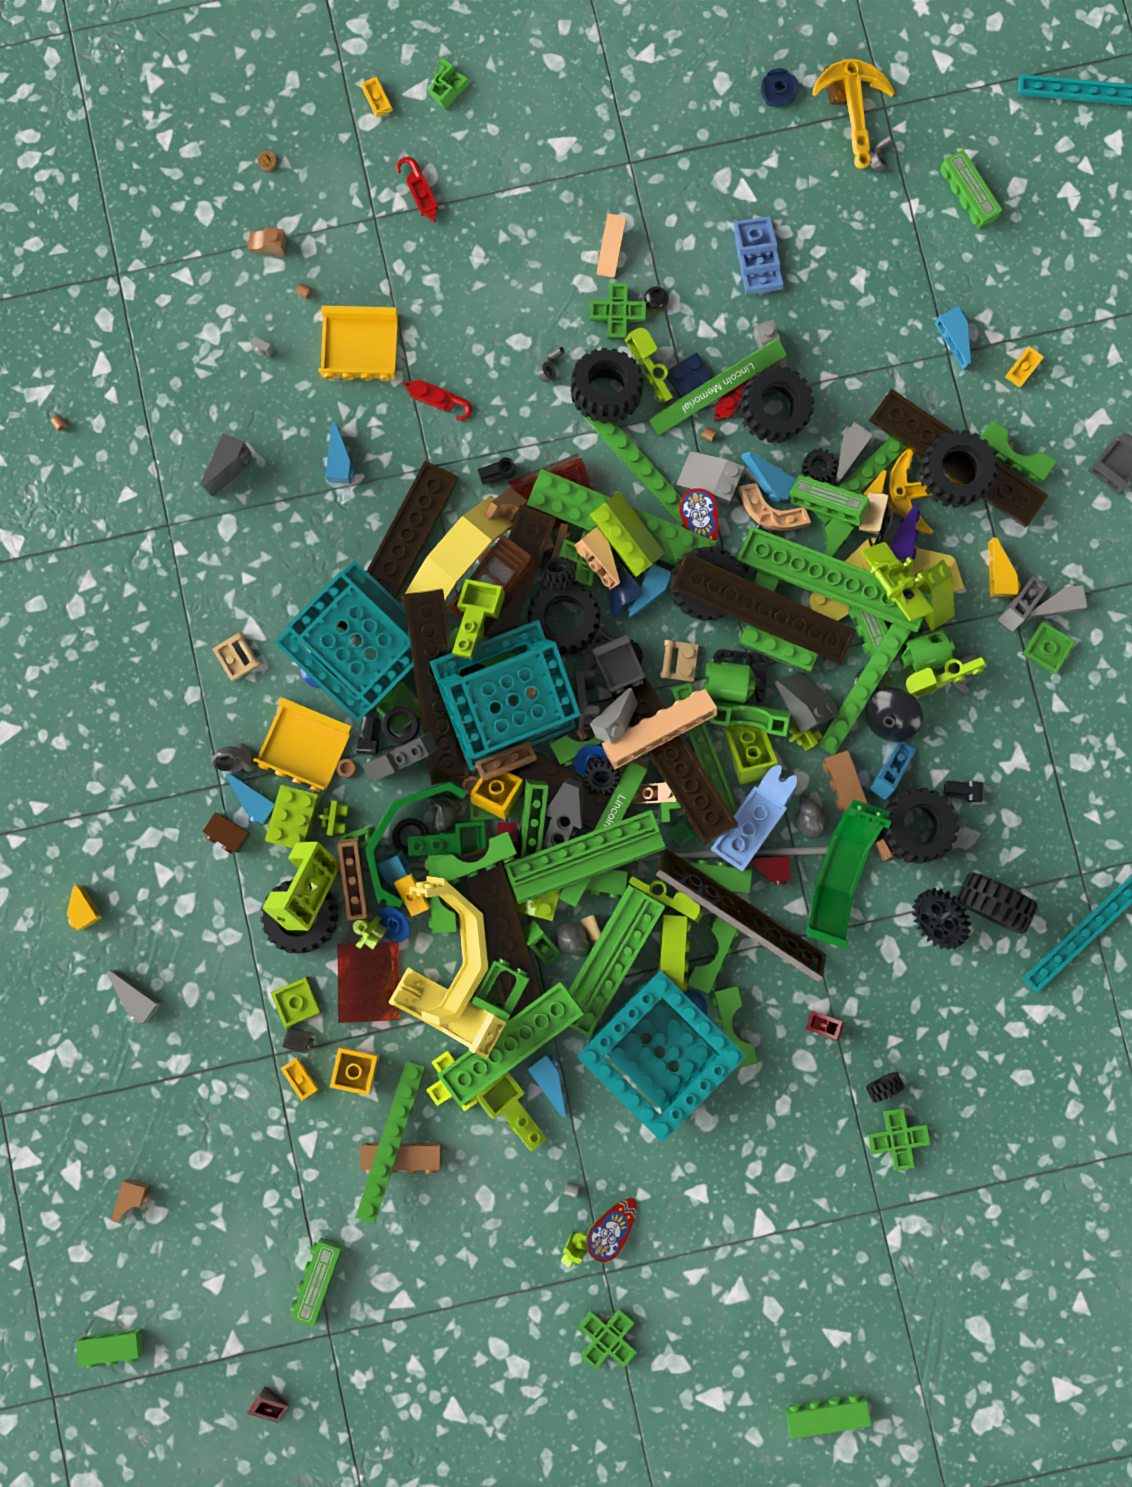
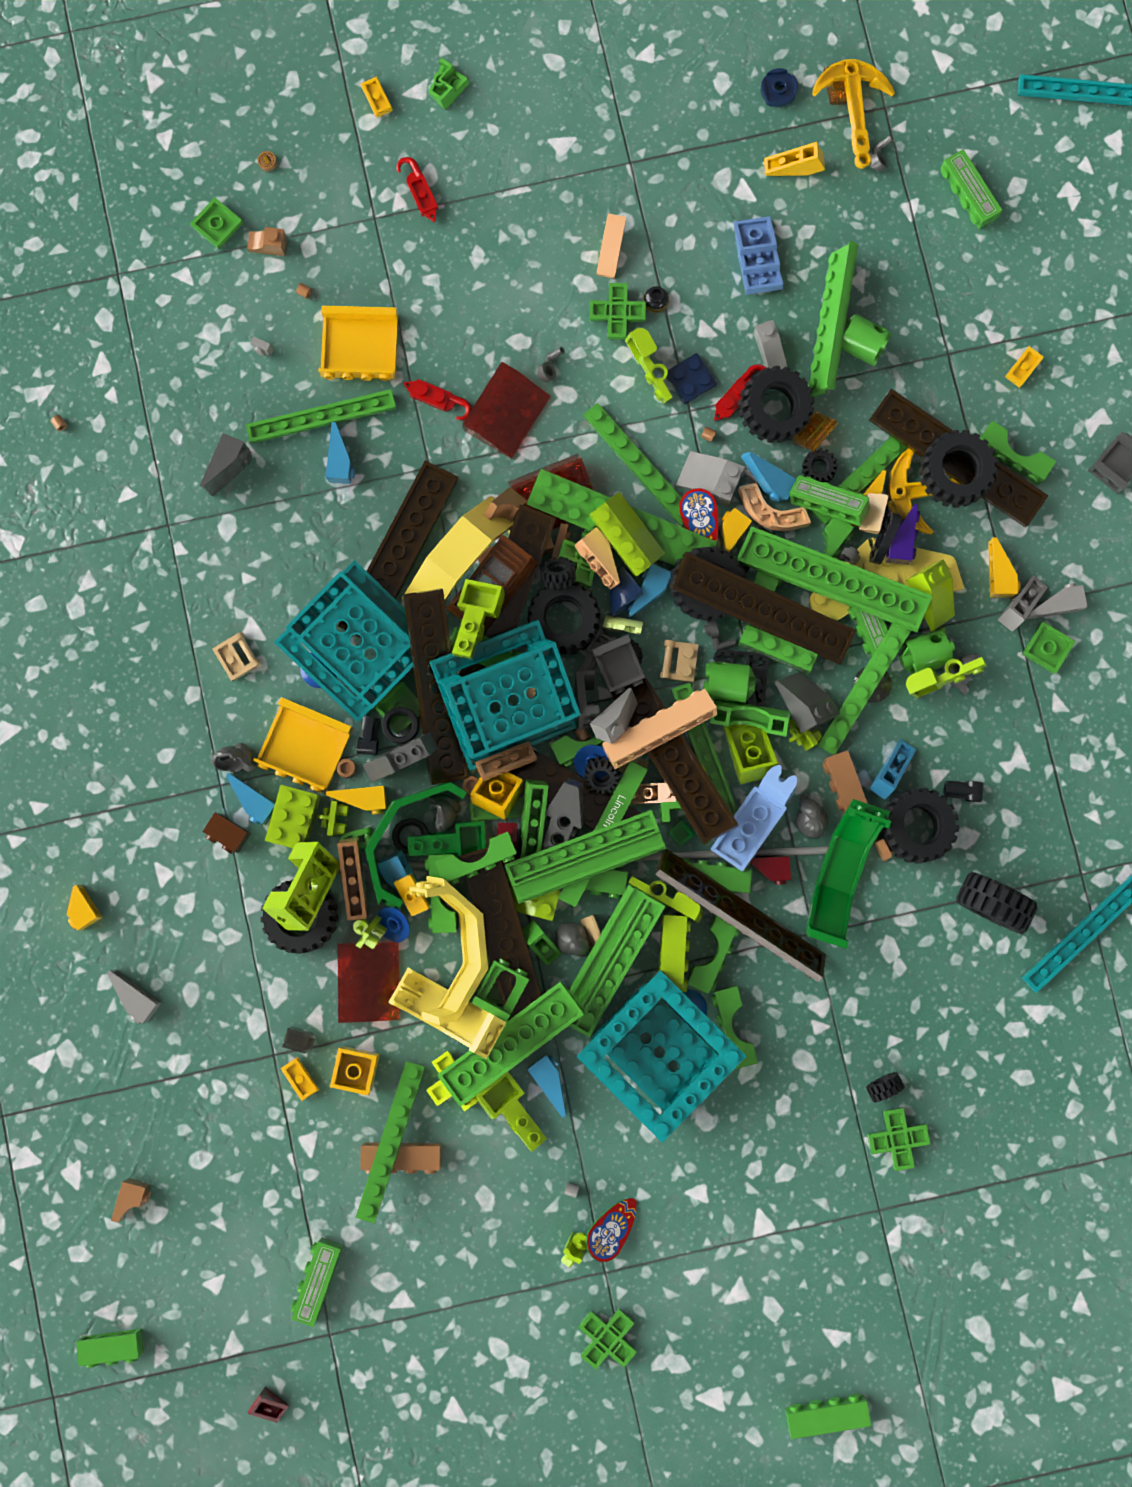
lime tile [270,977,322,1028] -> none
black piece [477,457,516,485] -> none
black tyre [570,348,644,424] -> none
bright green tile [648,338,787,436] -> none
dark red slope [806,1011,845,1041] -> none
light grey slope [834,422,873,484] -> none
lime piece [861,542,934,621] -> none
black dish [865,687,923,742] -> none
black gear [912,888,972,950] -> none
dark azure slope [935,306,971,370] -> none
none -> bright green plate [190,197,243,250]
none -> bright green plate [246,389,396,444]
none -> yellow slope [326,786,388,815]
none -> clear red slope [462,362,550,459]
none -> yellowish green slope [603,614,643,635]
none -> dark grey plate [704,620,737,651]
none -> yellow slope [721,508,752,552]
none -> yellow slope [764,142,825,176]
none -> clear orange plate [792,412,838,452]
none -> bright green plate [808,241,858,397]
none -> dark grey plate [836,547,860,565]
none -> bright green cylinder [841,313,893,366]

